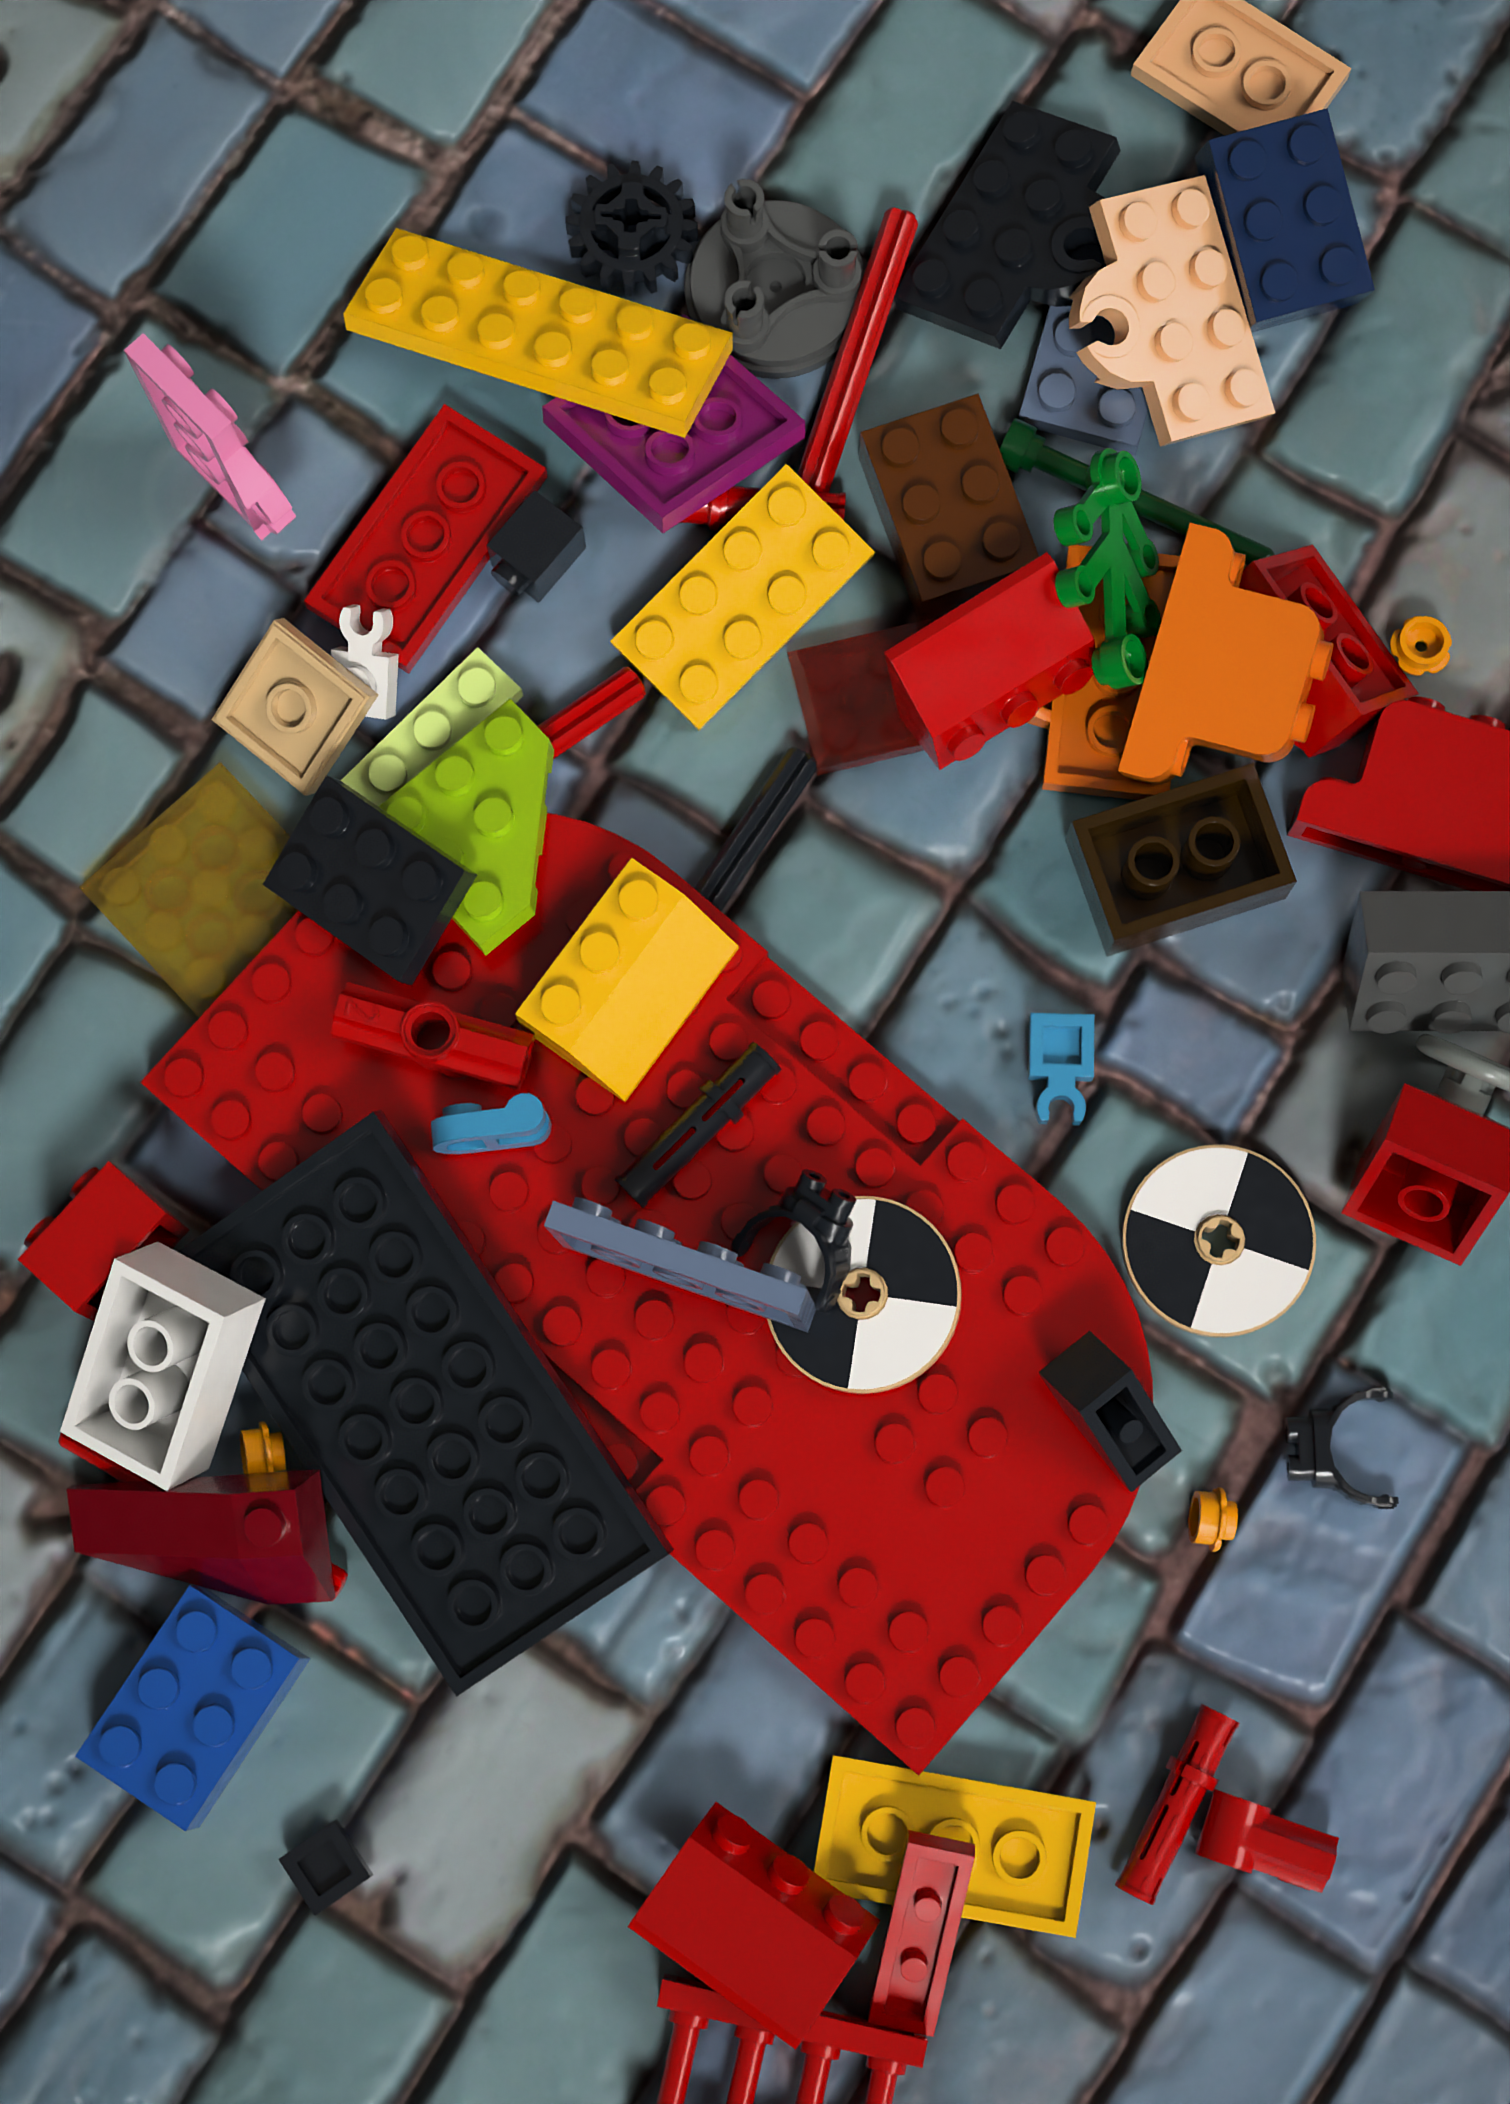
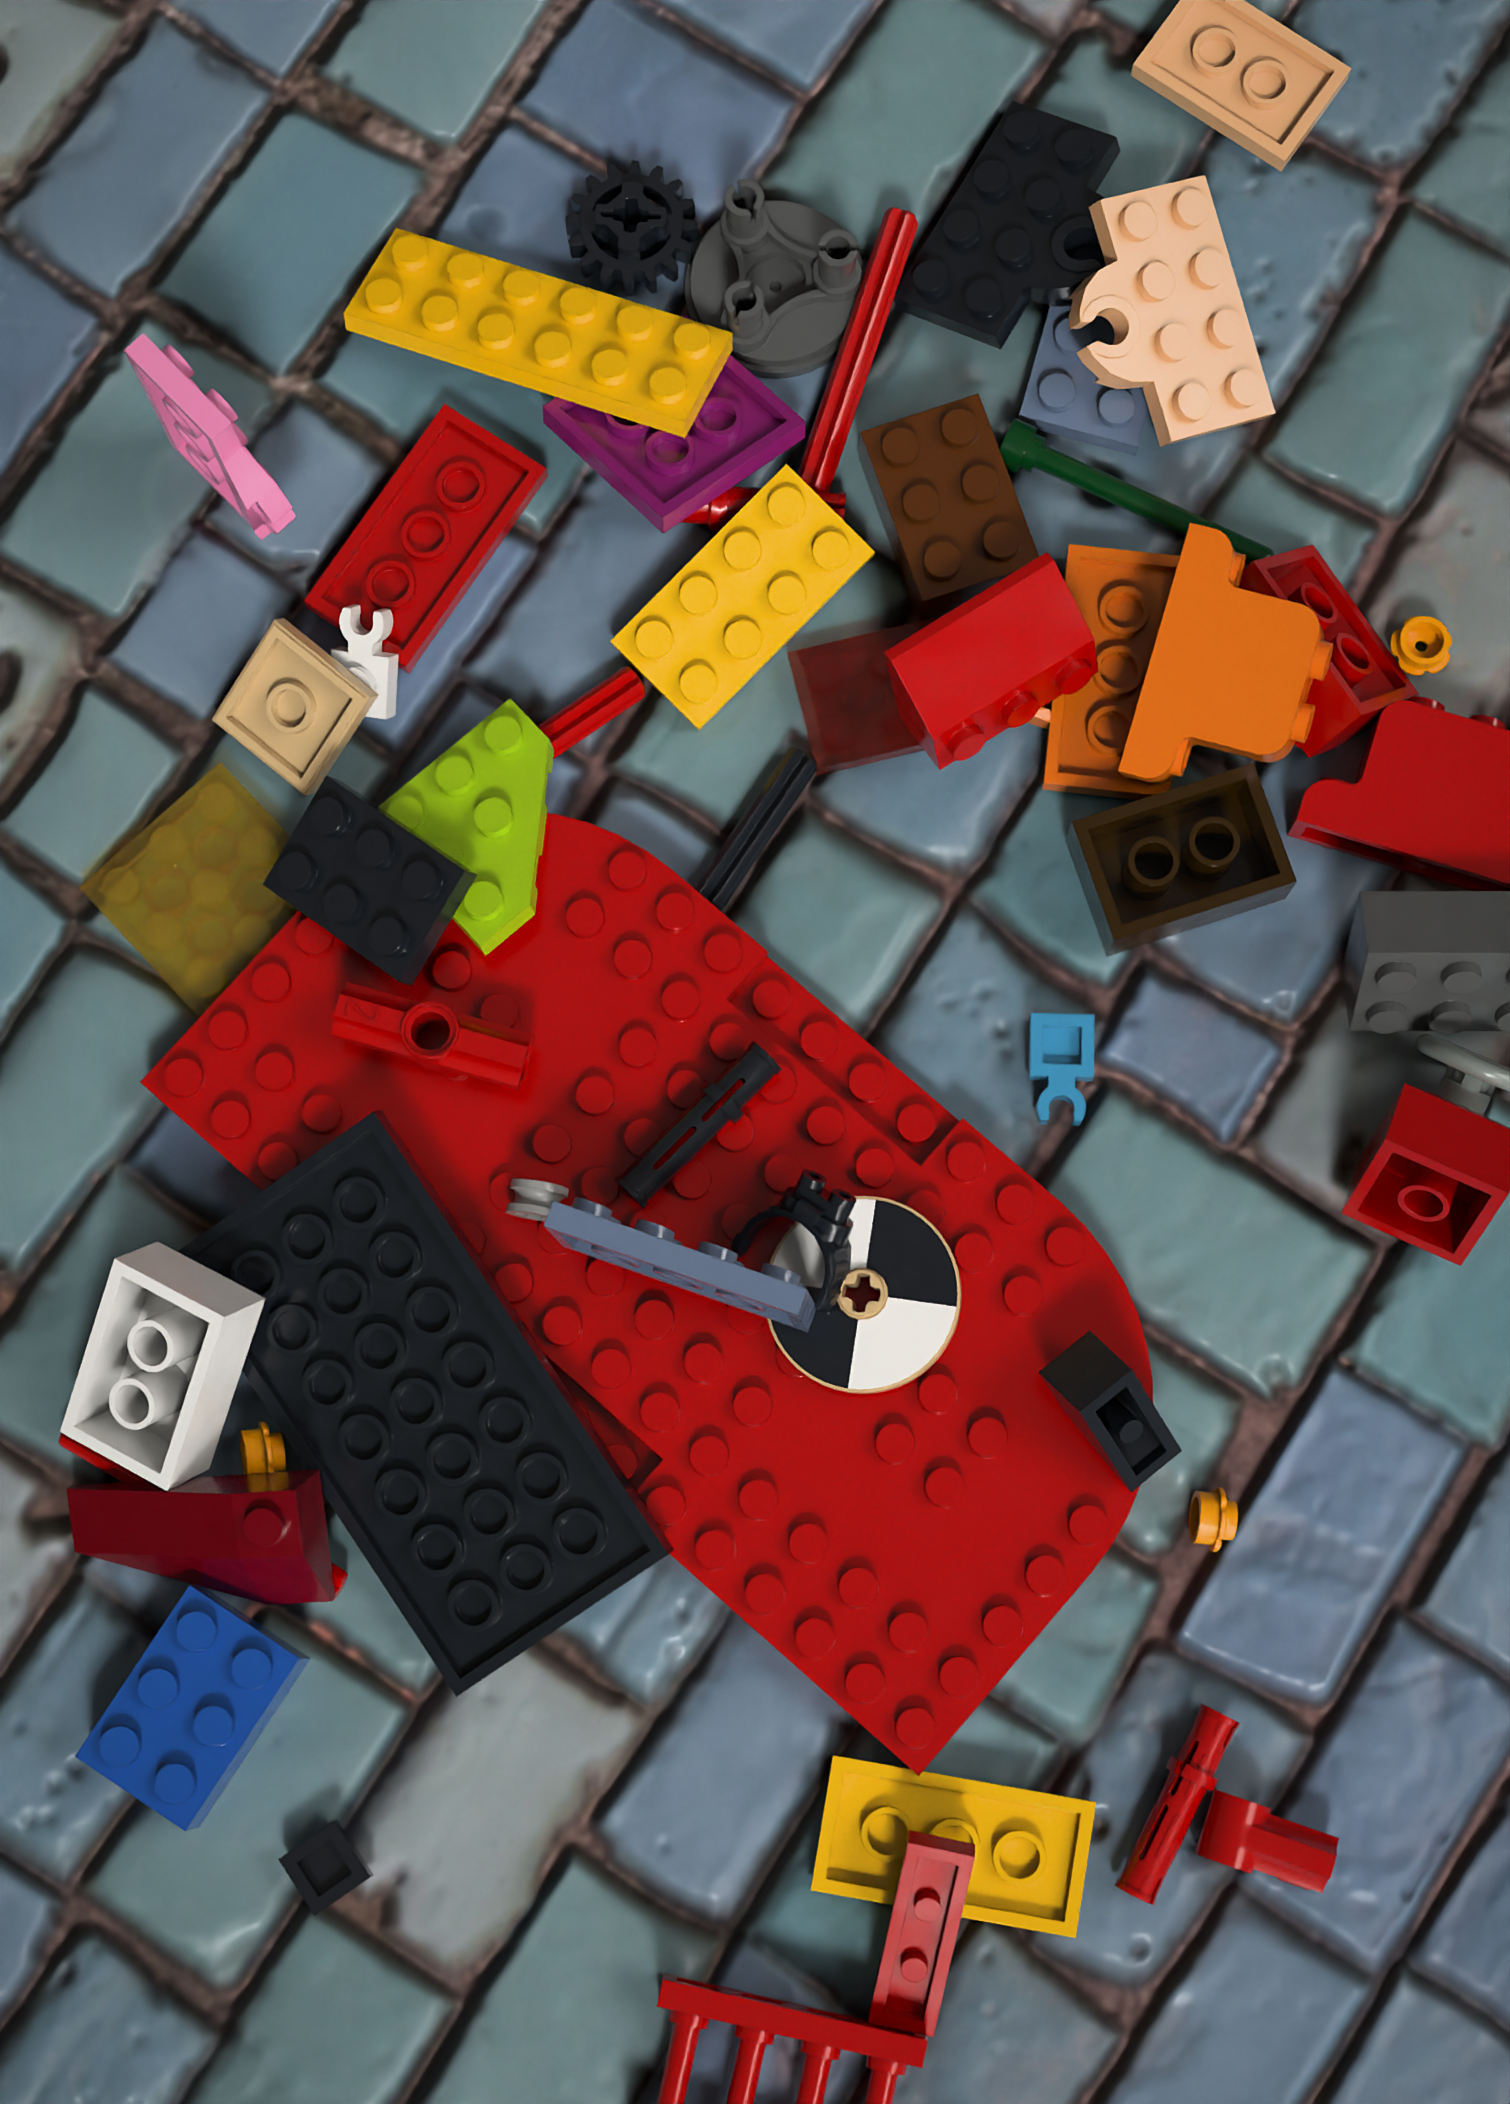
red brick [17,1161,189,1322] -> none
yellowish green plate [340,647,523,806] -> none
dark azure plate [431,1093,552,1154] -> none
black brick [486,490,586,603] -> none
yellow slope [515,858,739,1102] -> none
red slope [628,1801,881,2050] -> none
green plant [1053,448,1161,689] -> none
piece [1122,1145,1316,1338] -> none
dark blue brick [1194,108,1375,332] -> none
black helmet [1285,1387,1399,1509] -> none
none -> light grey bush [505,1179,569,1222]

